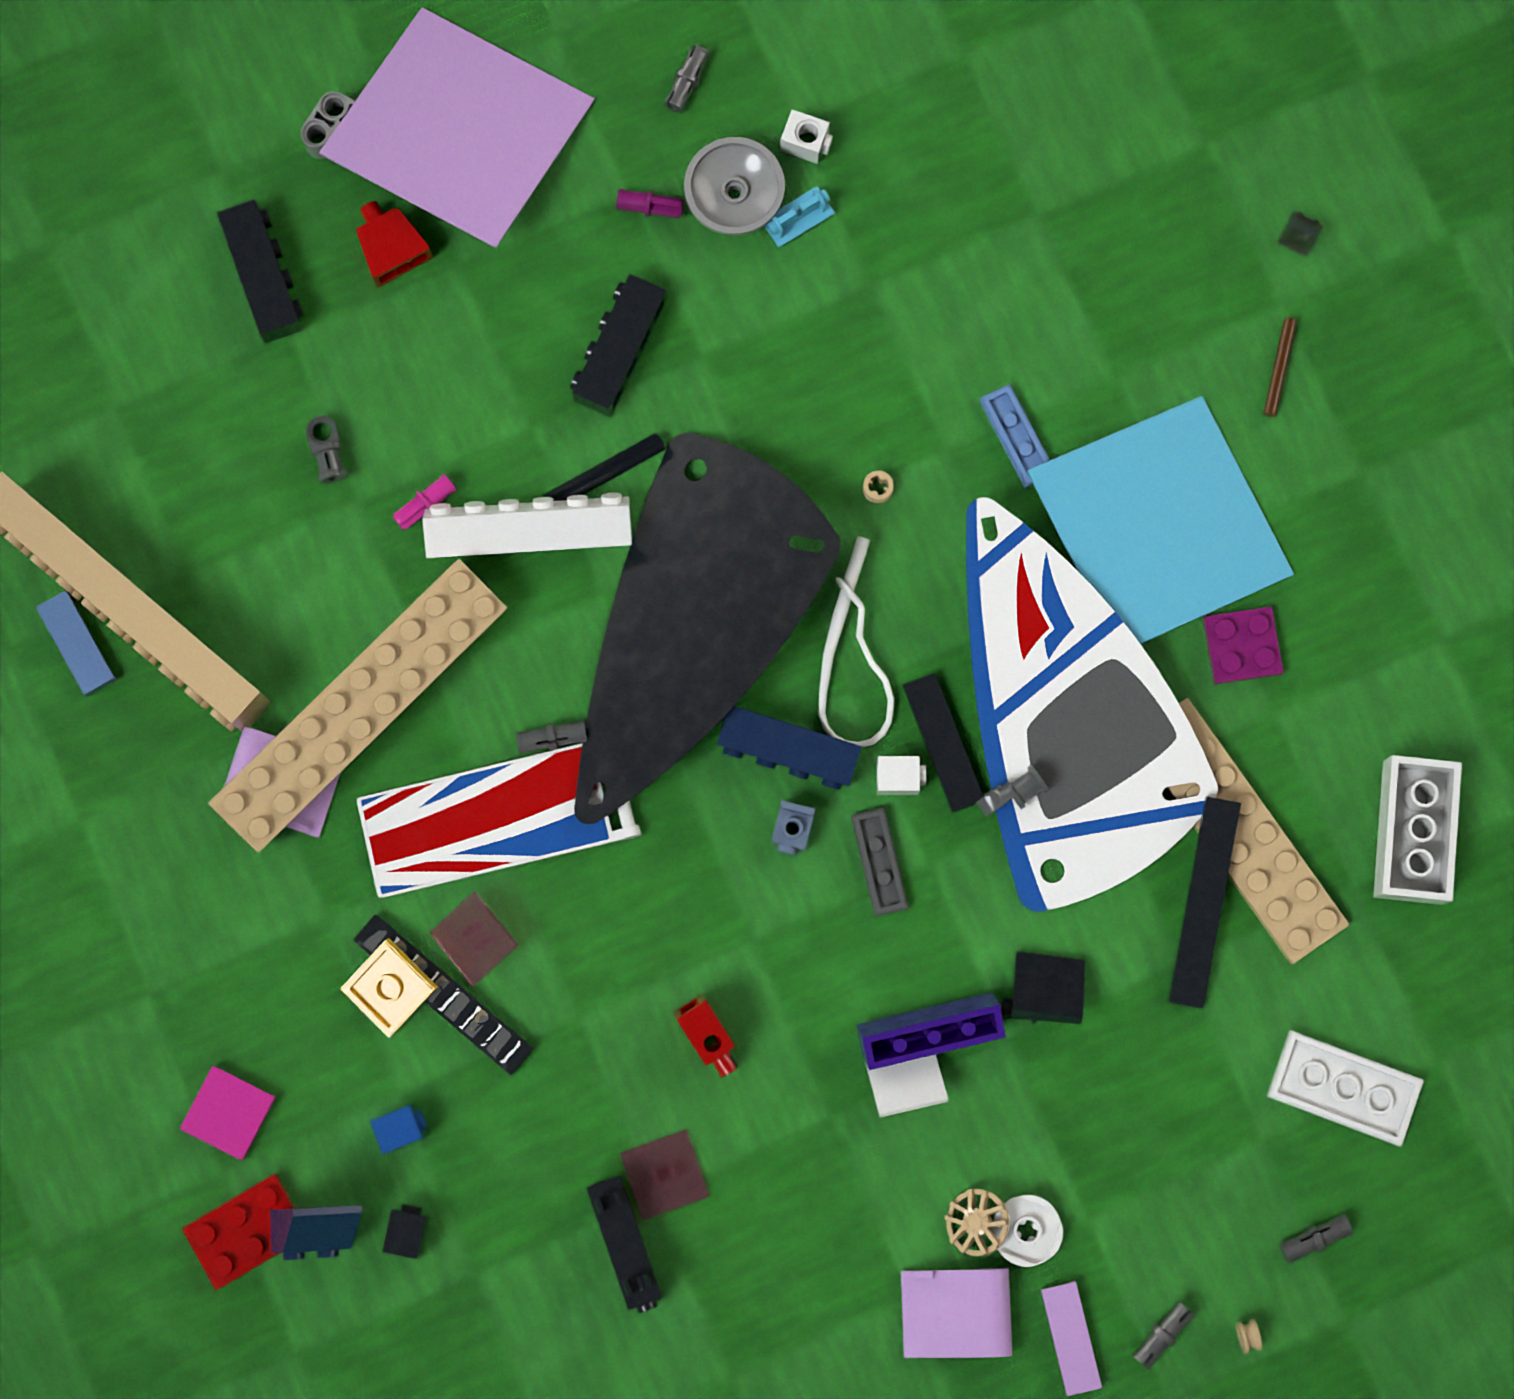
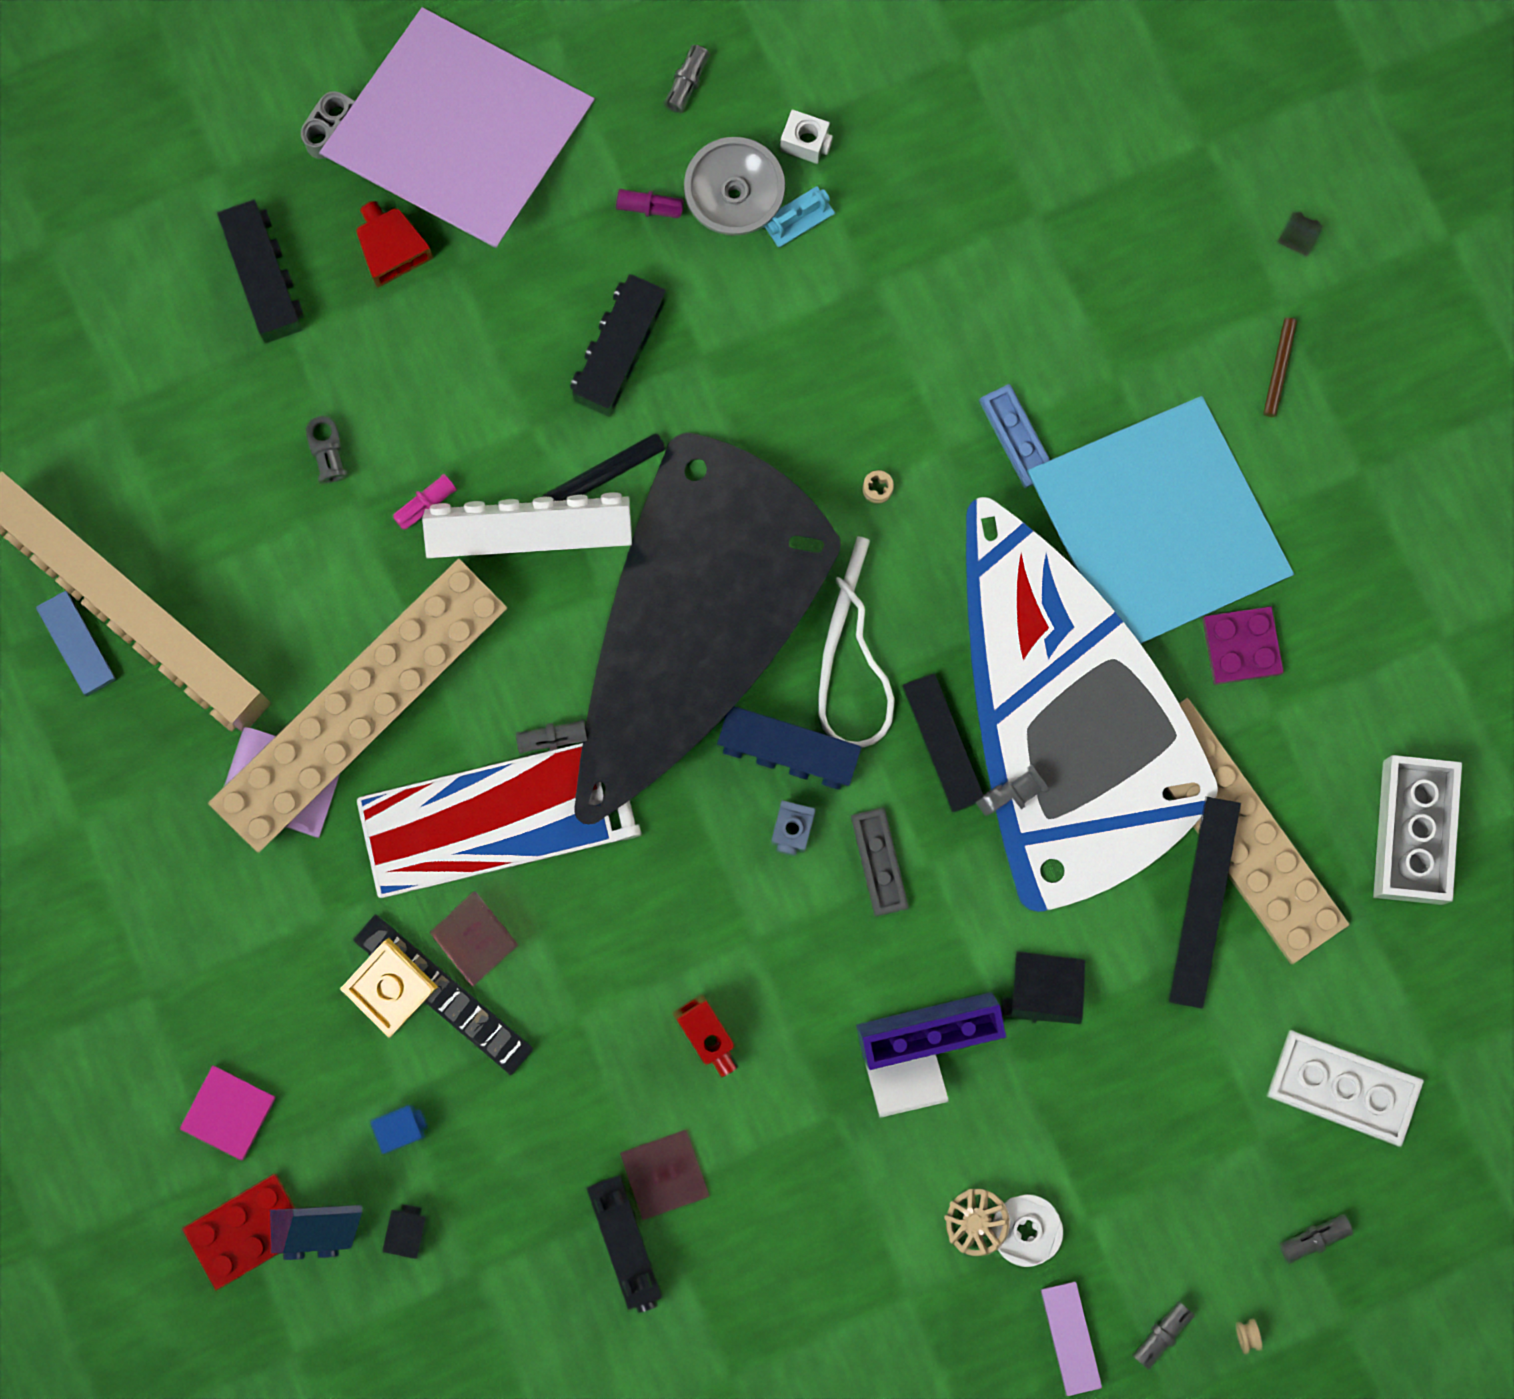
white brick [876,756,926,795] -> none
lavender door [901,1268,1012,1358] -> none

